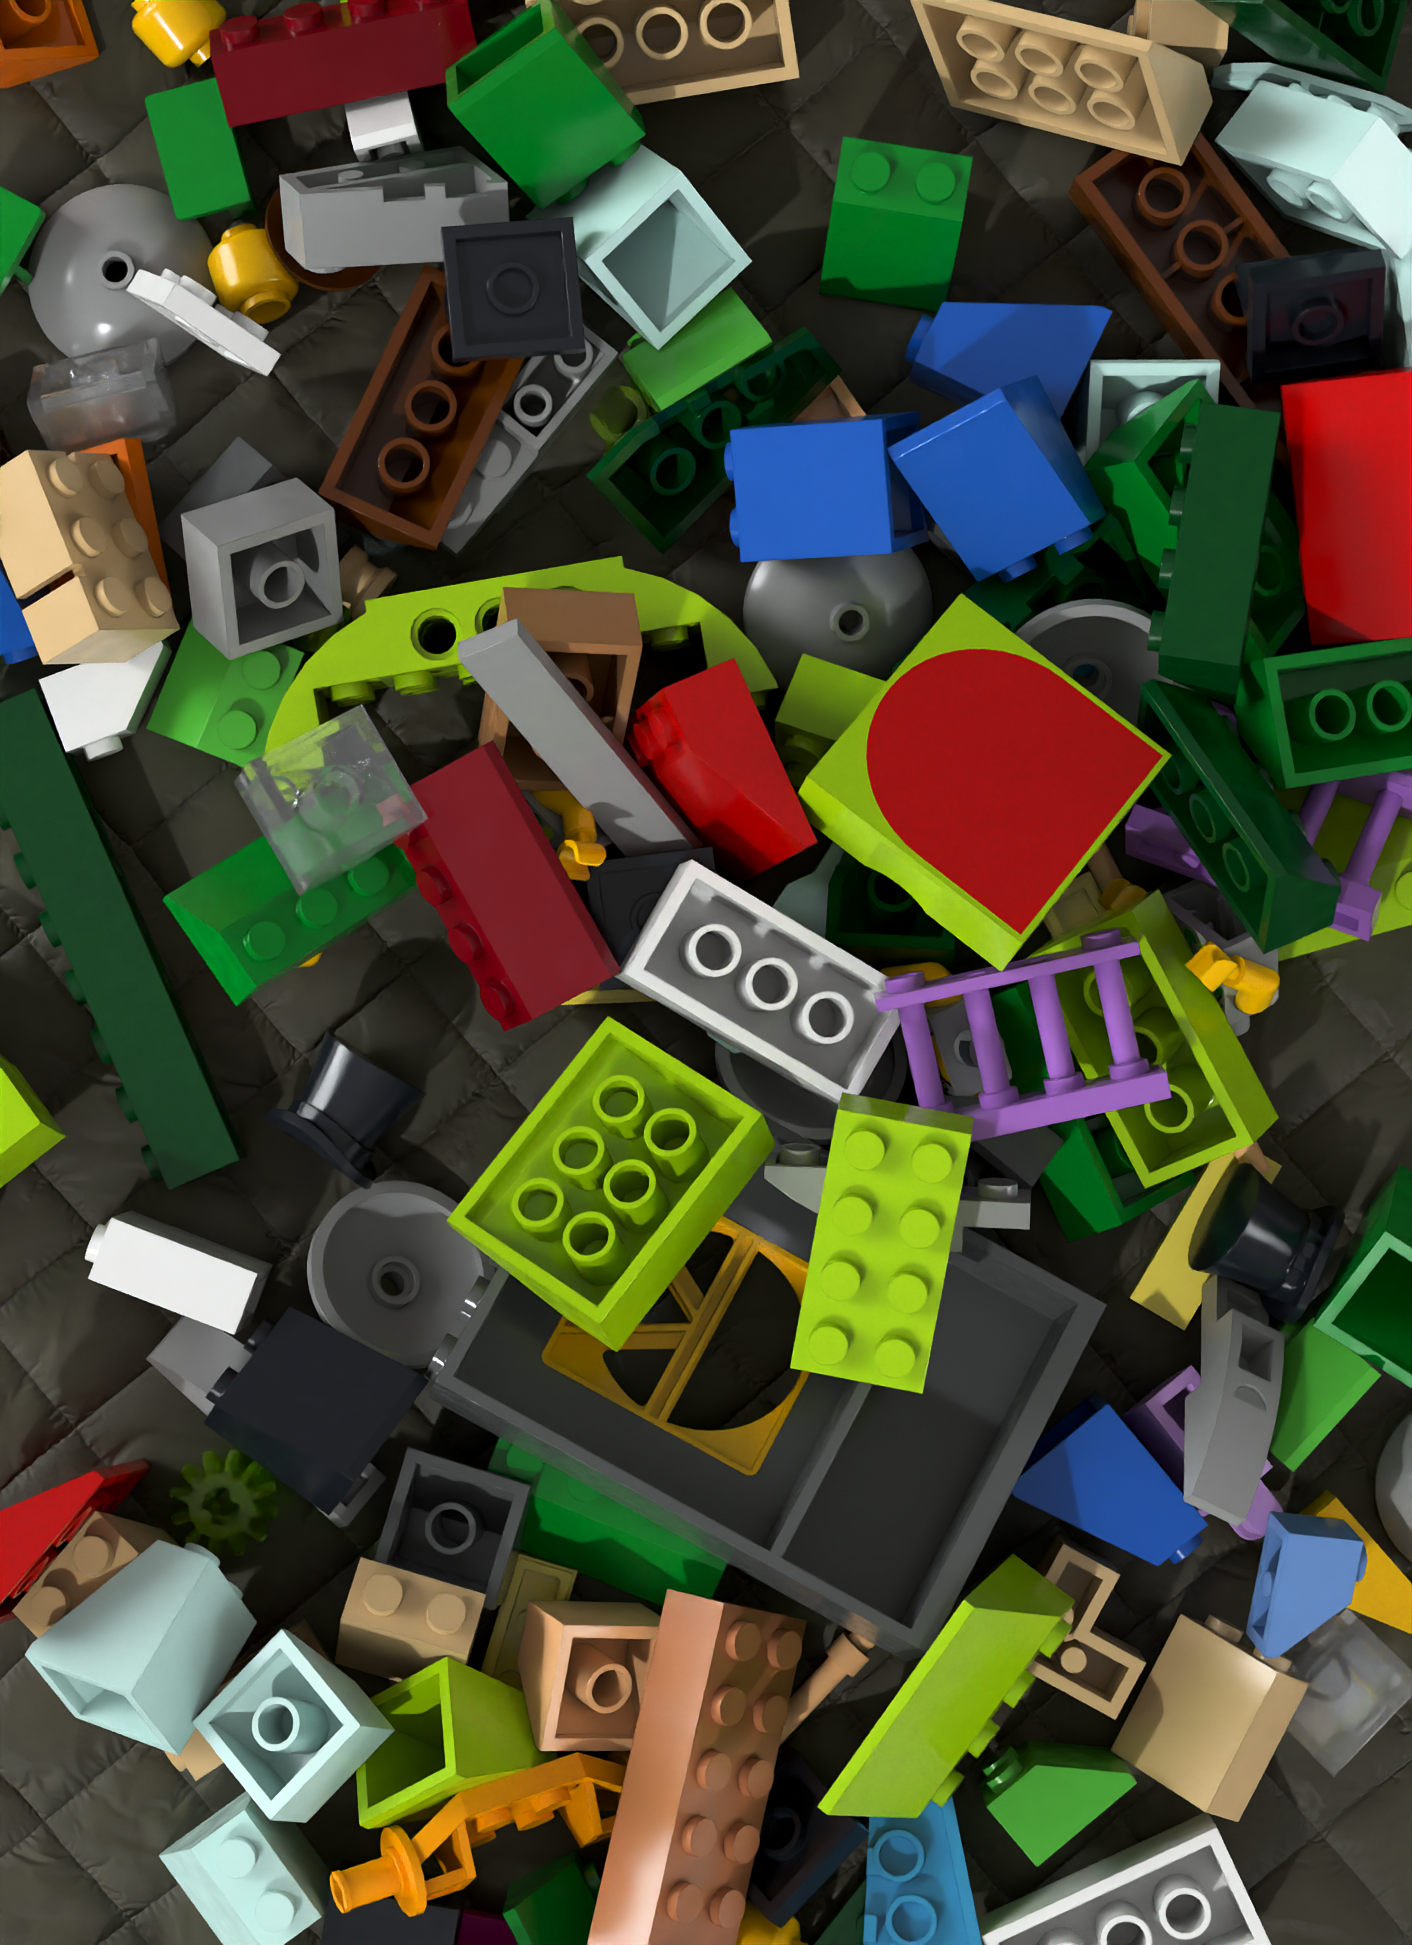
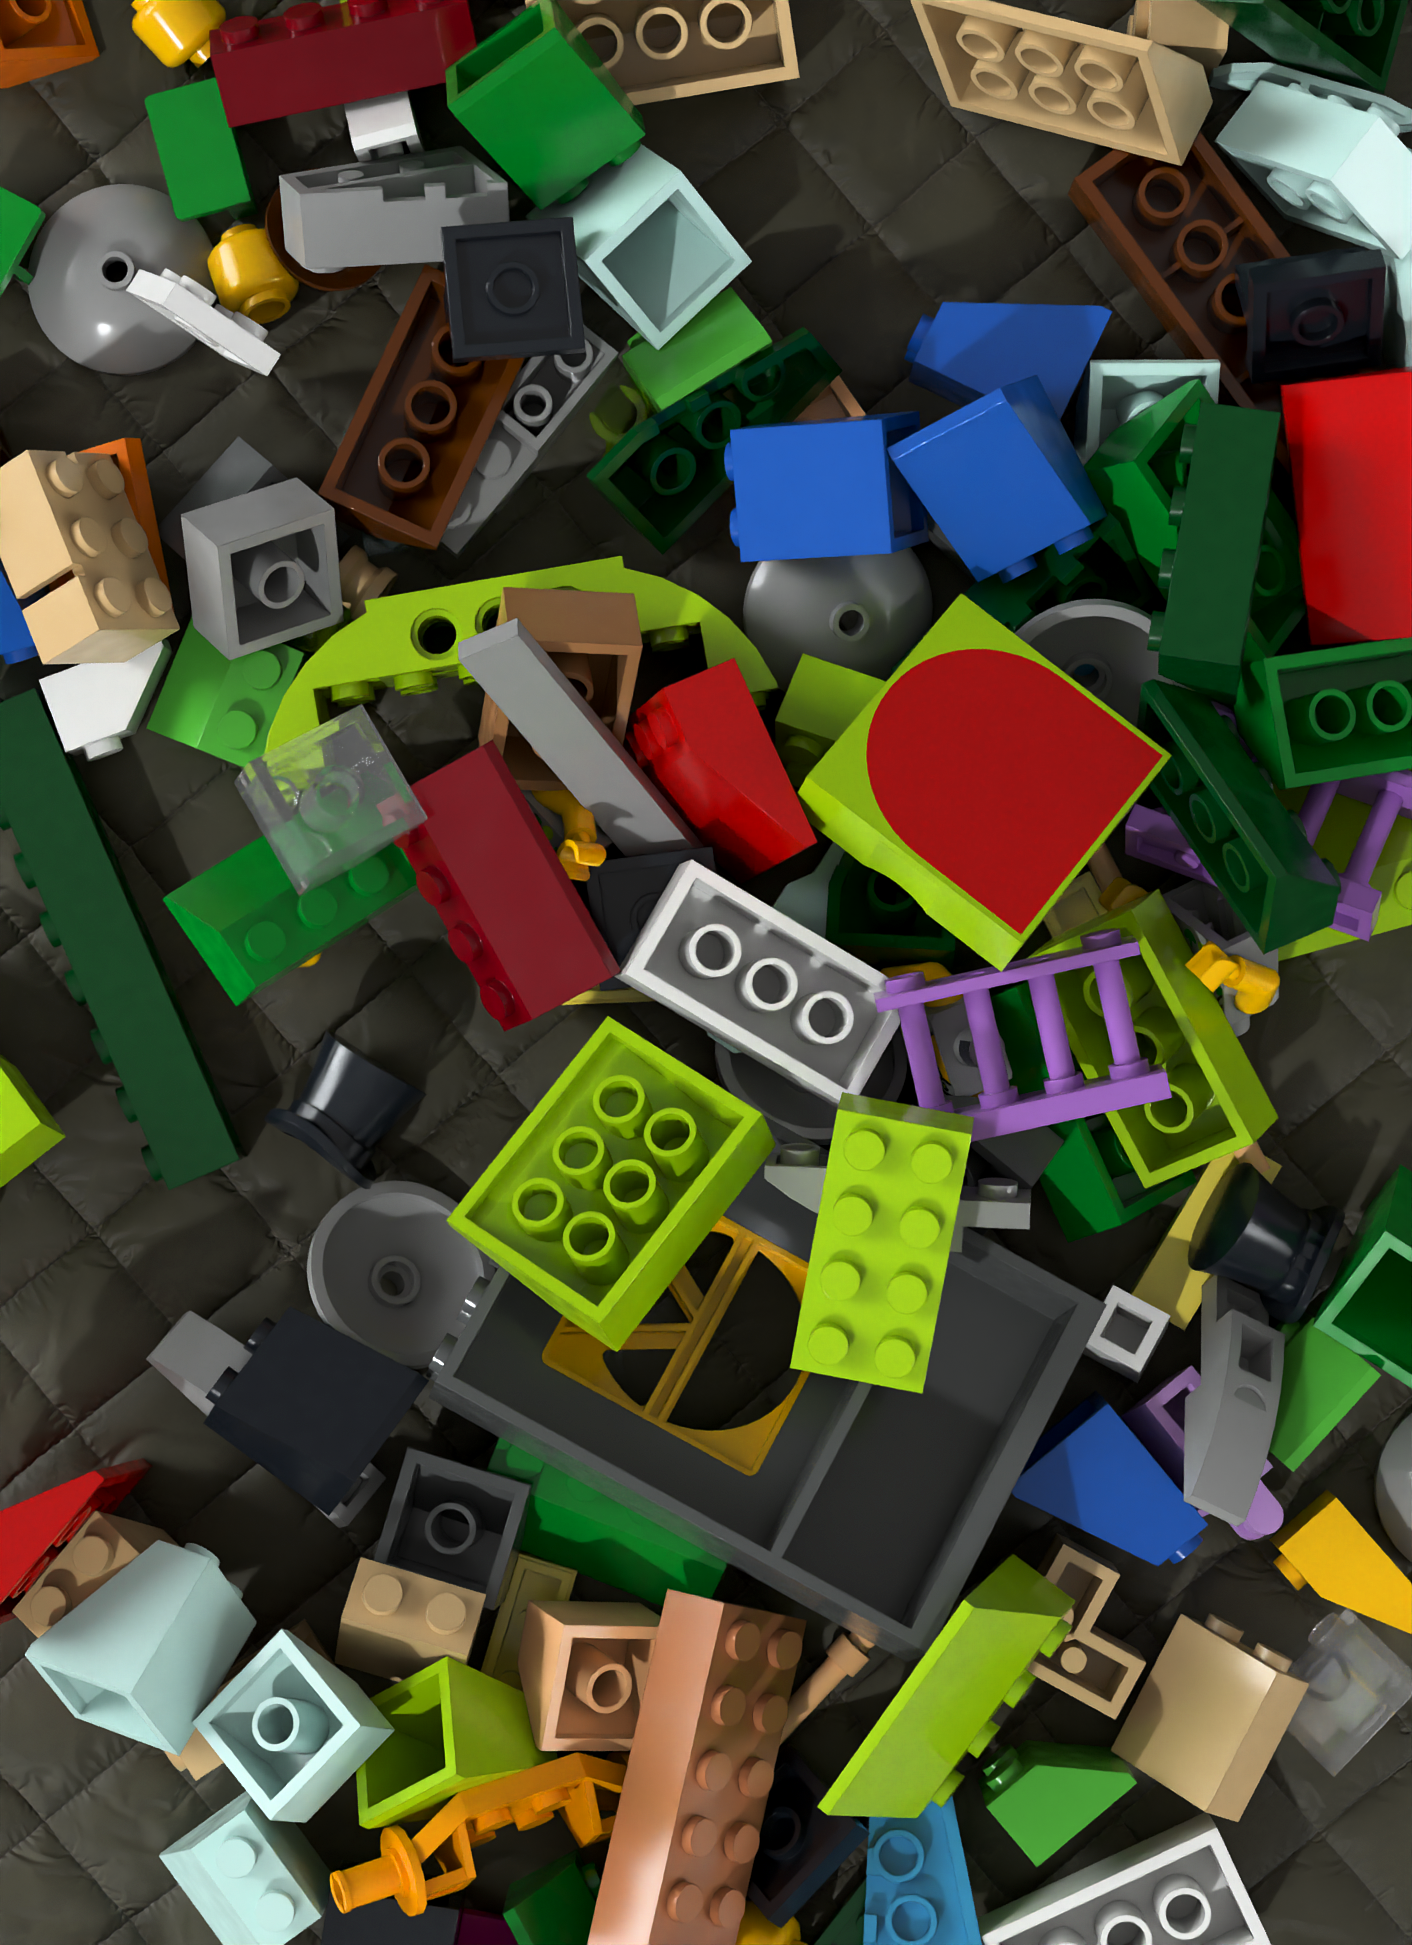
clear slope [27,336,179,454] -> none
white brick [85,1211,273,1335] -> none
clear neon green gear [170,1447,280,1557] -> none
green slope [819,136,973,313] -> none
medium blue slope [1246,1511,1367,1658] -> none
none -> white brick [1083,1285,1170,1383]

